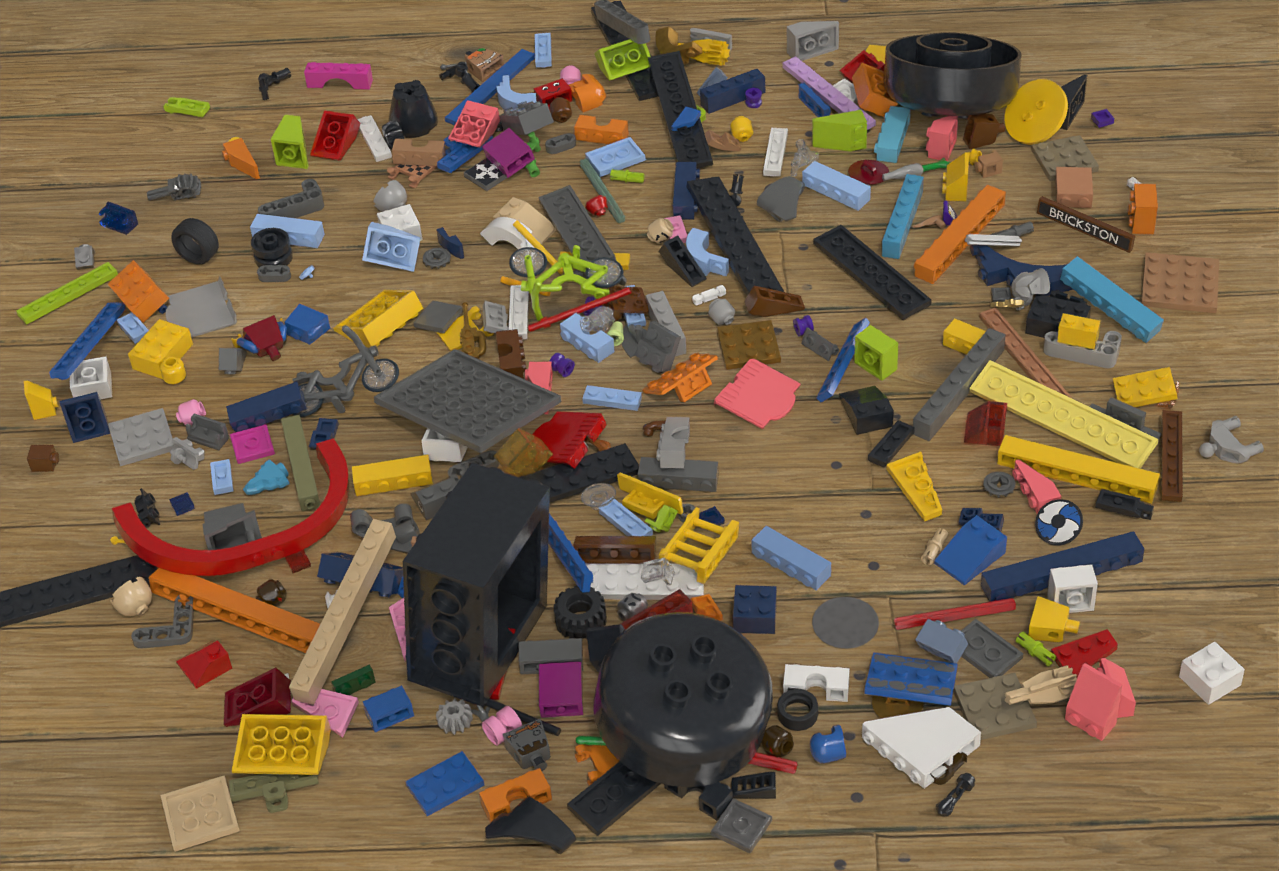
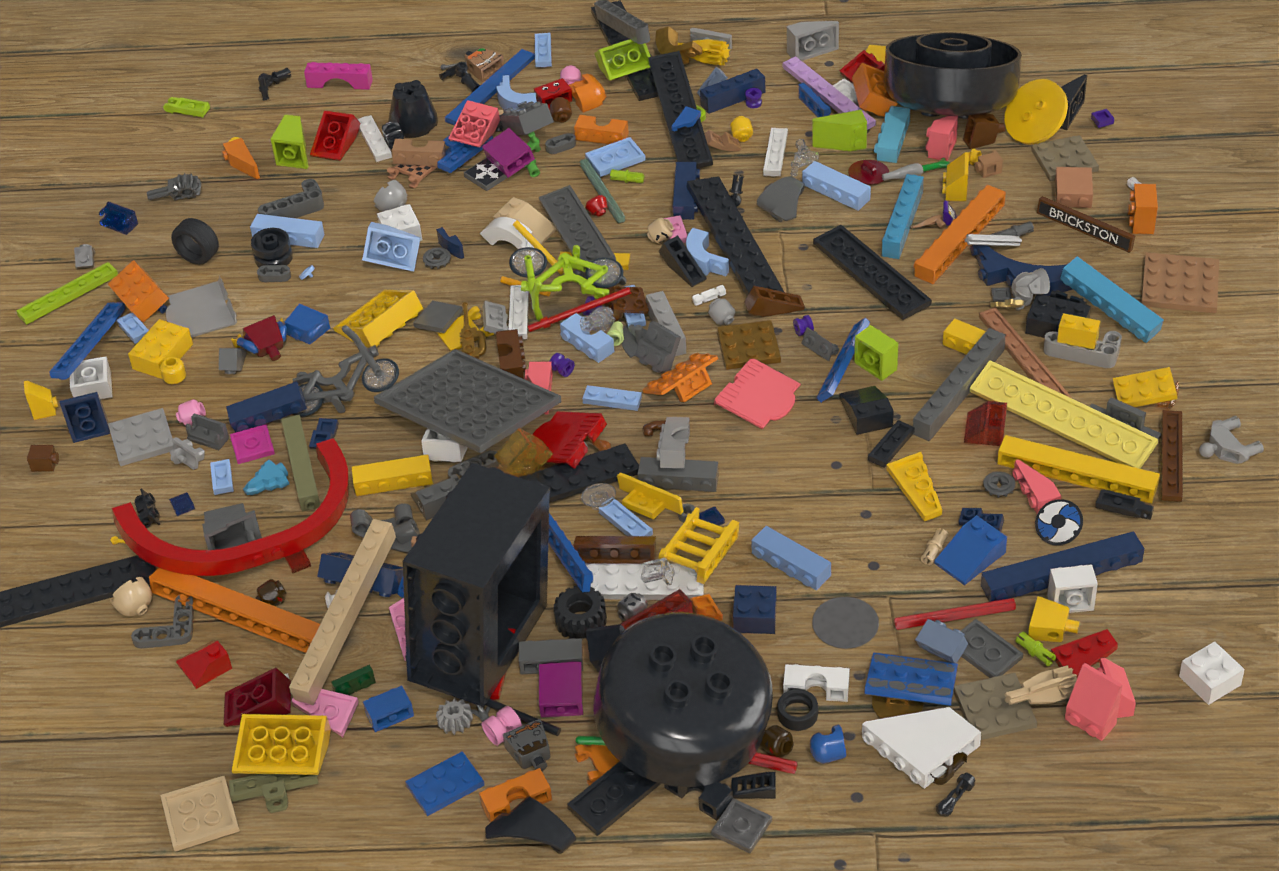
lime bracket [645,505,678,533] -> none

